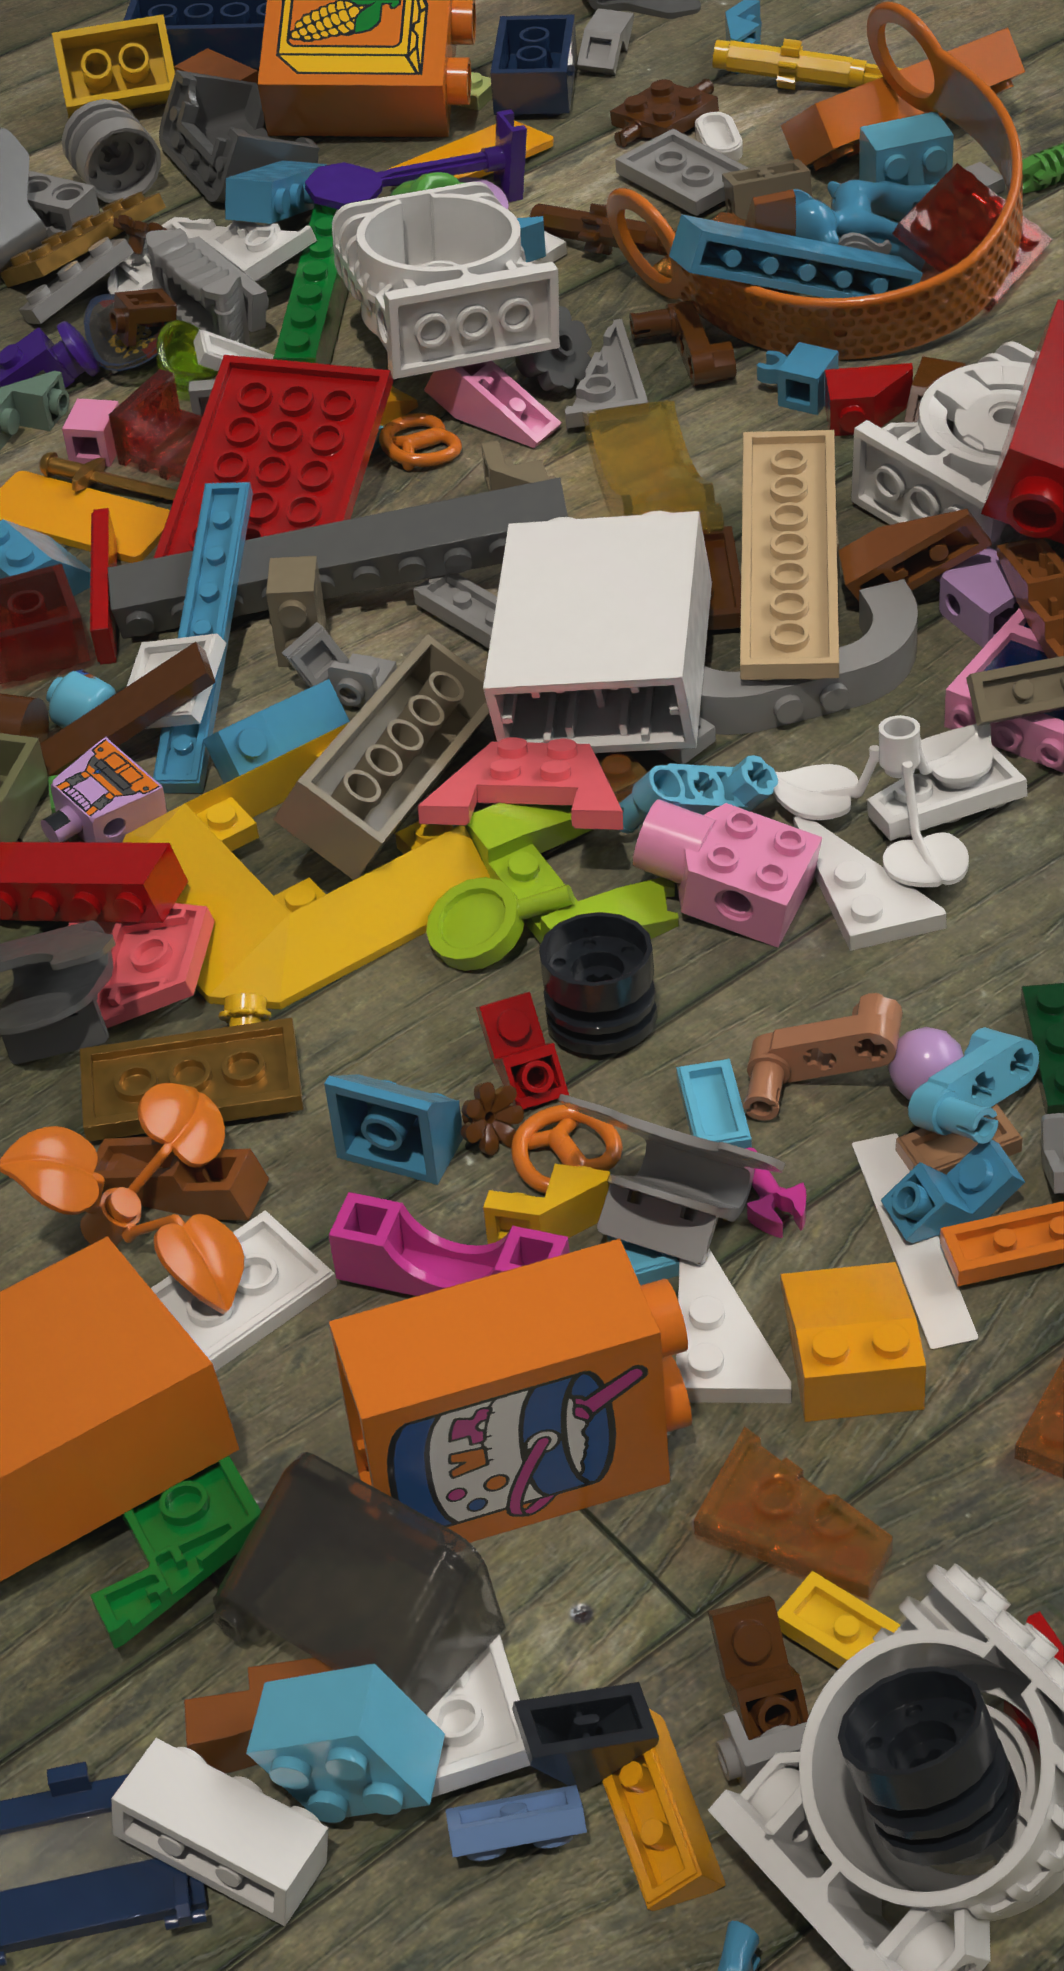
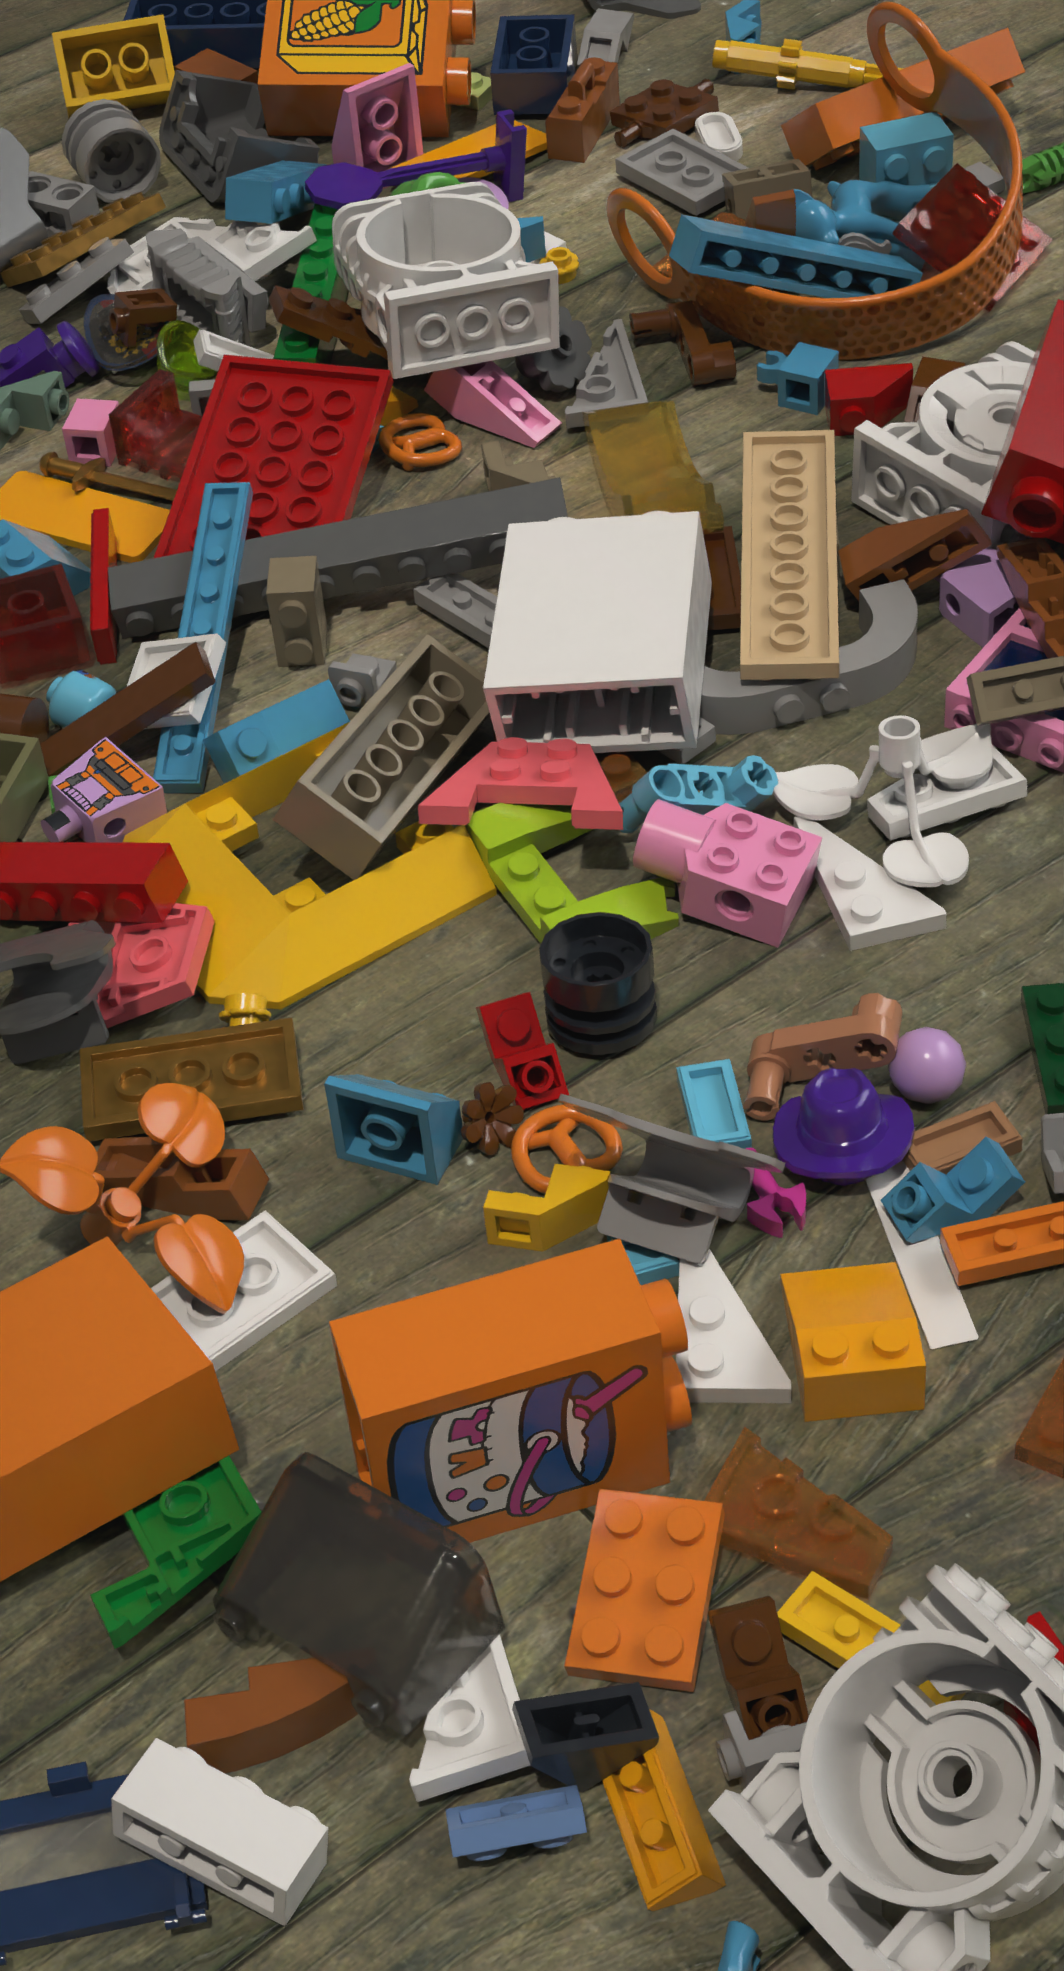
reddish brown plant [113,214,167,255] -> none
medium azure brick [246,1663,445,1823] -> none
light grey tile [282,622,349,688] -> none
dark pink arch [328,1192,570,1296] -> none
lime piece [426,877,575,971] -> none
reddish brown piece [530,203,676,256] -> none
black wheel [838,1666,1021,1866] -> none
medium azure beam [908,1027,1039,1144] -> none
none -> reddish brown wing [269,285,433,383]
none -> bright pink slope [331,63,423,189]
none -> yellow plate [539,247,579,284]
none -> dark orange piece [545,57,620,163]
none -> orange plate [564,1489,725,1692]
none -> dark purple hat [772,1068,915,1186]

